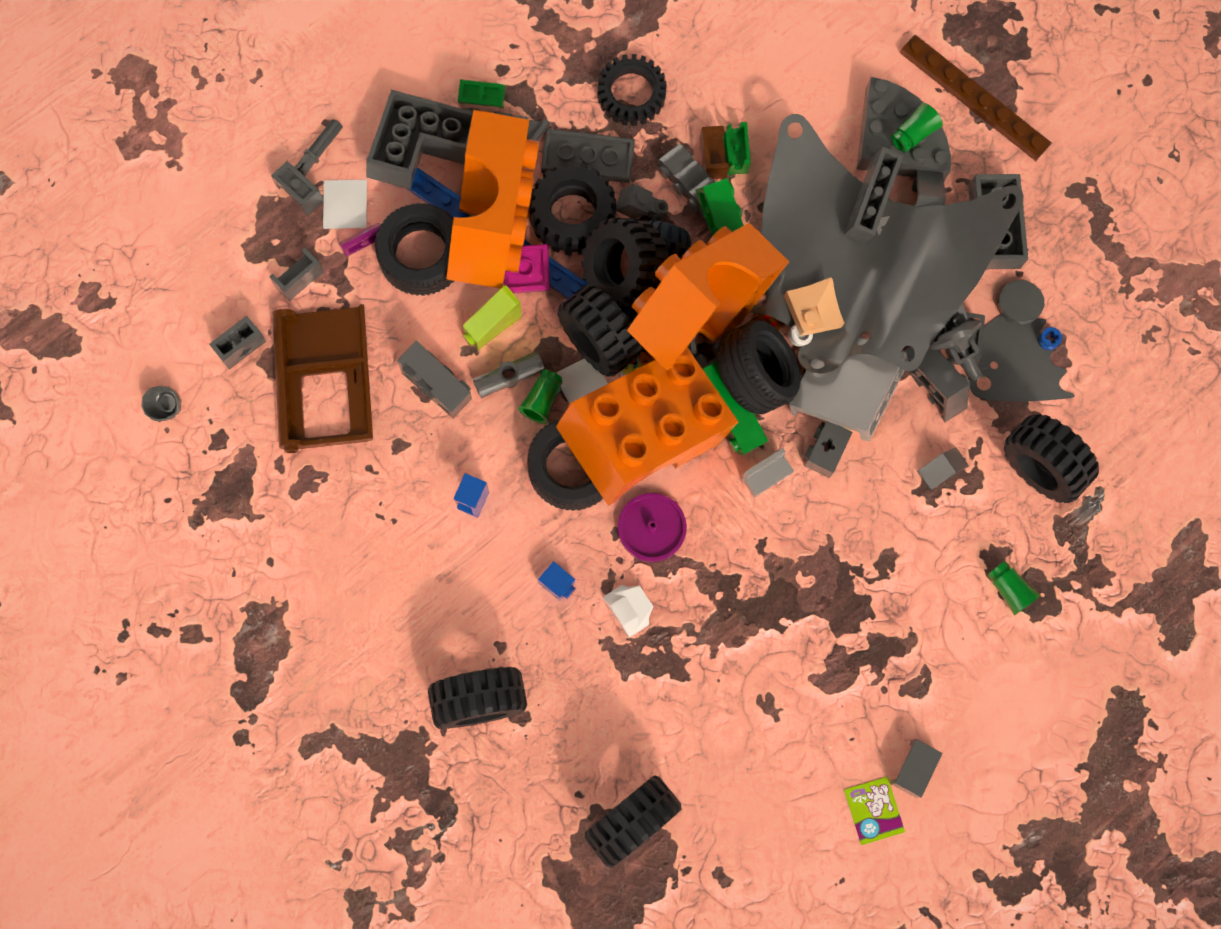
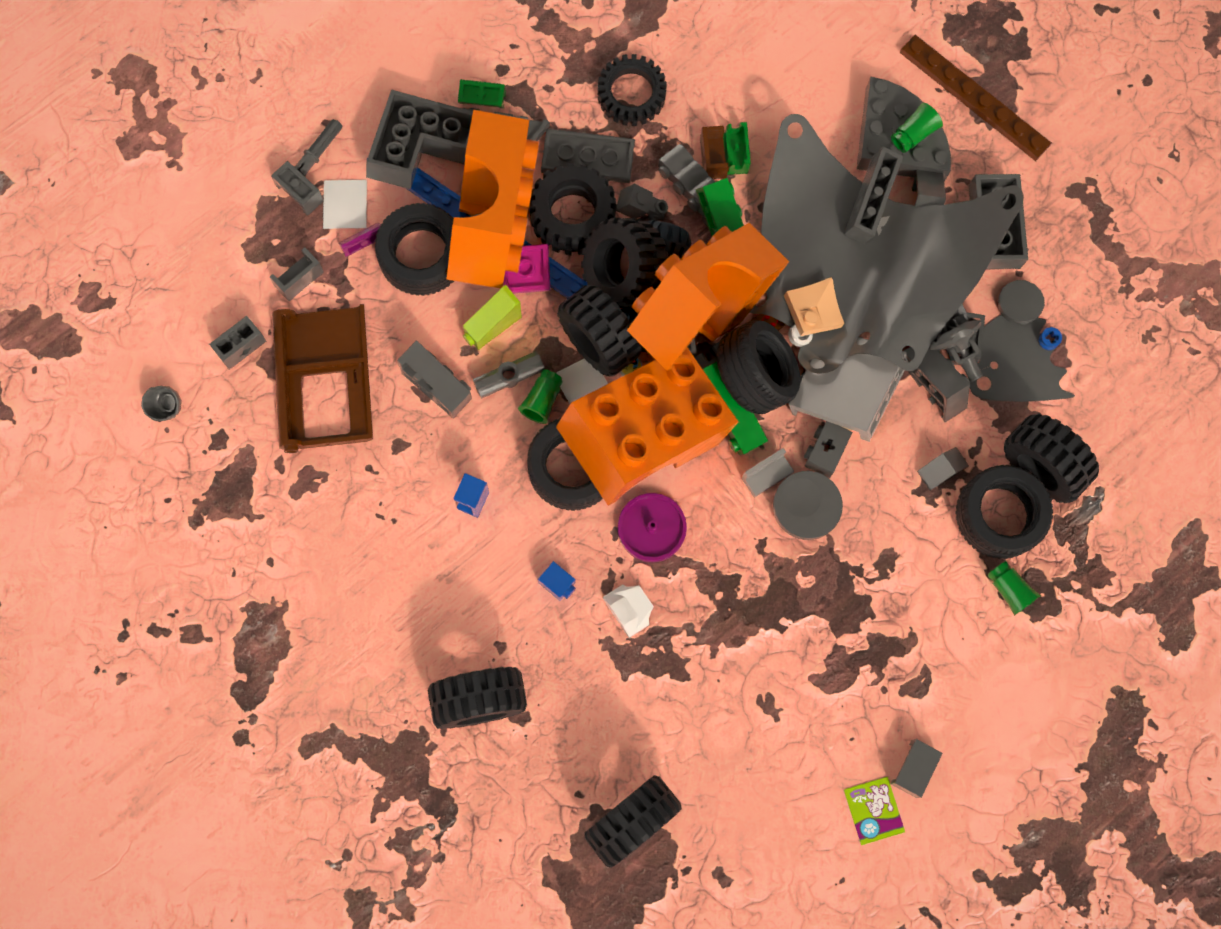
none -> dark grey piece [773,471,843,540]
none -> black tyre [955,465,1053,559]

